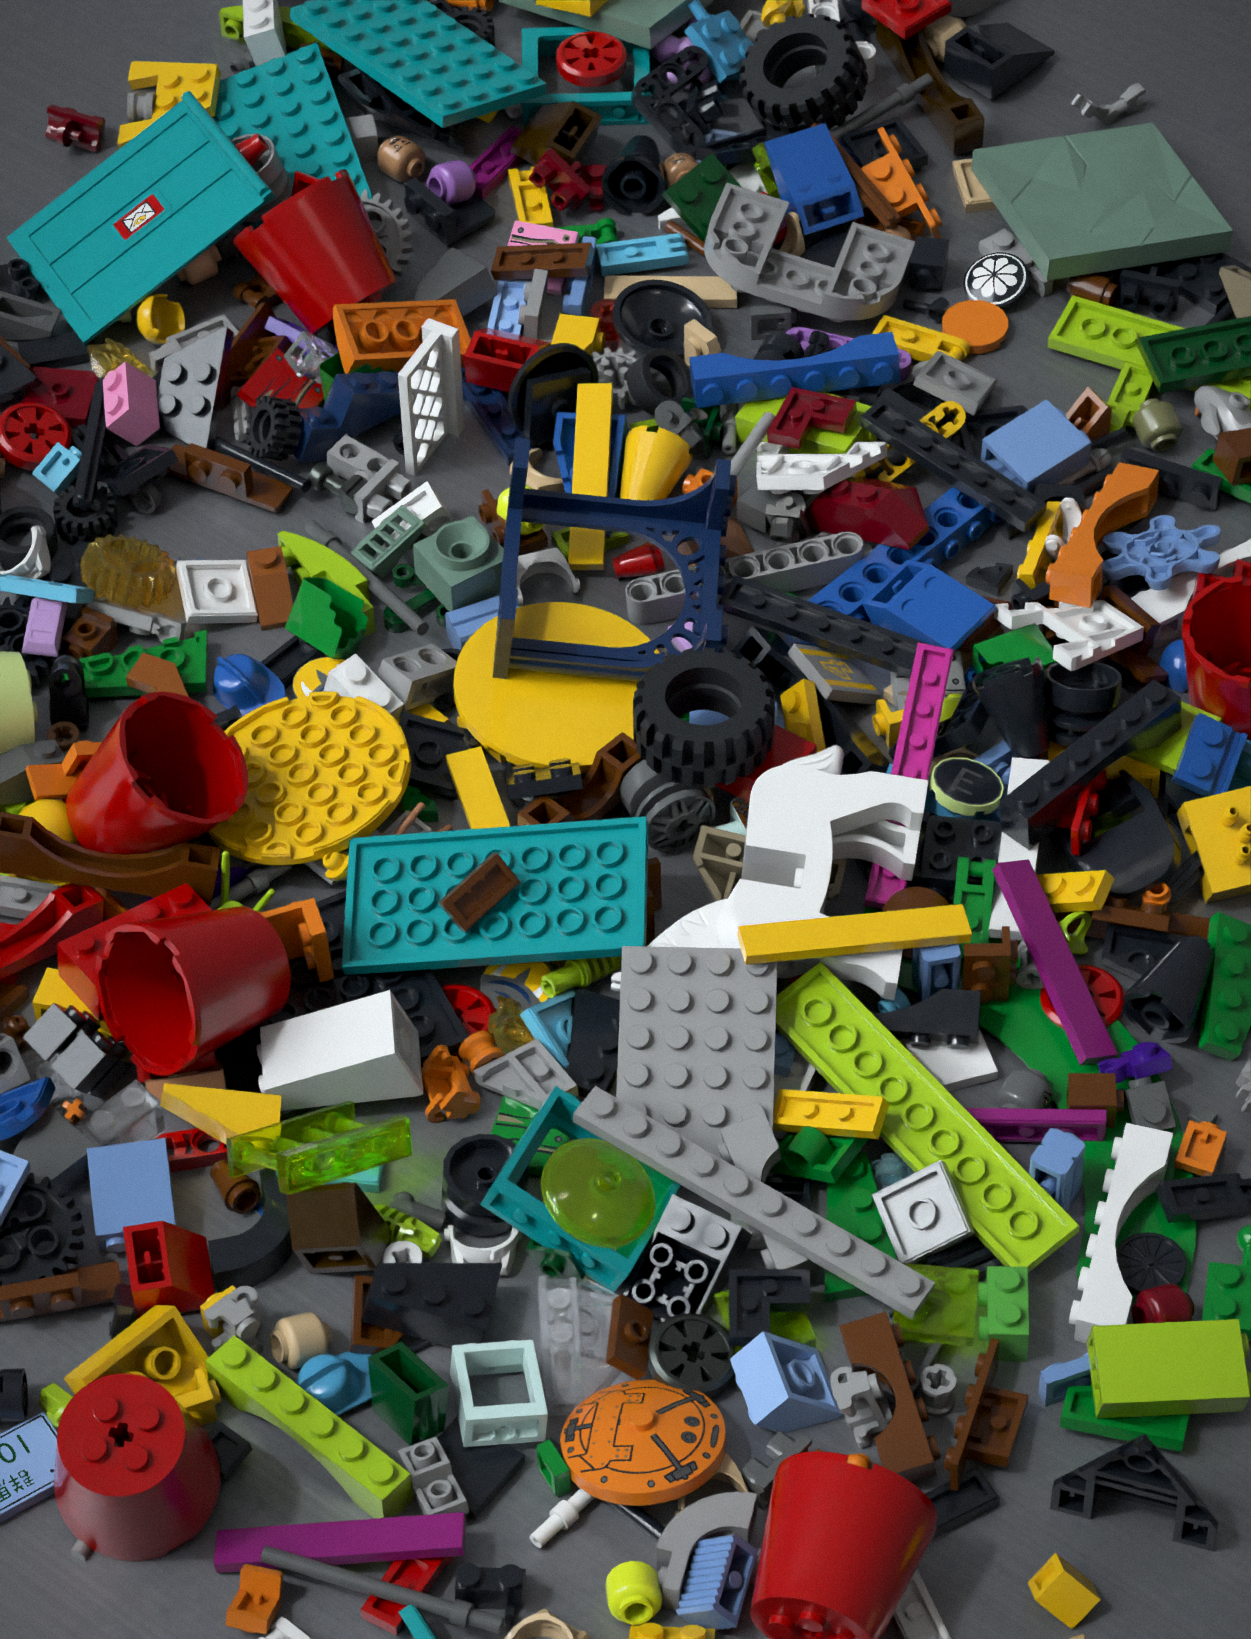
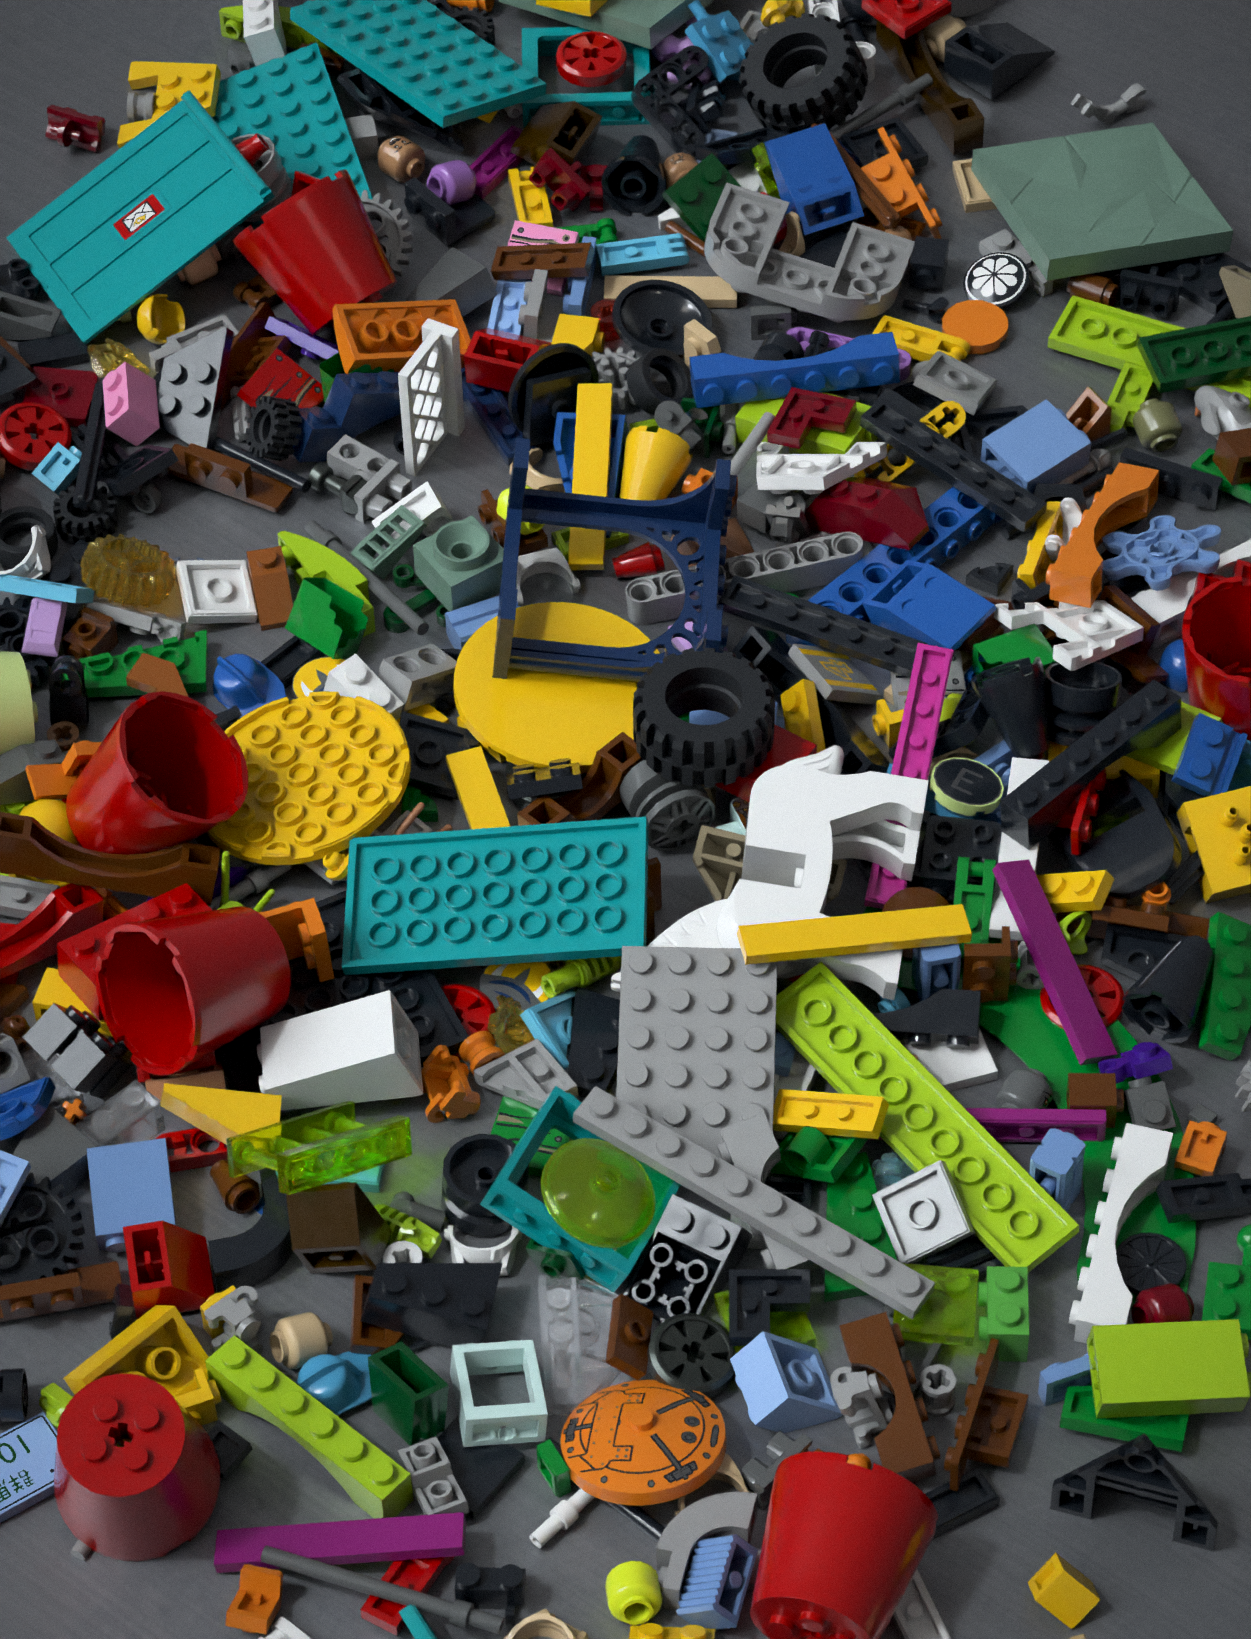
clear brick [284,330,338,385] -> none
reddish brown plate [438,853,520,932] -> none

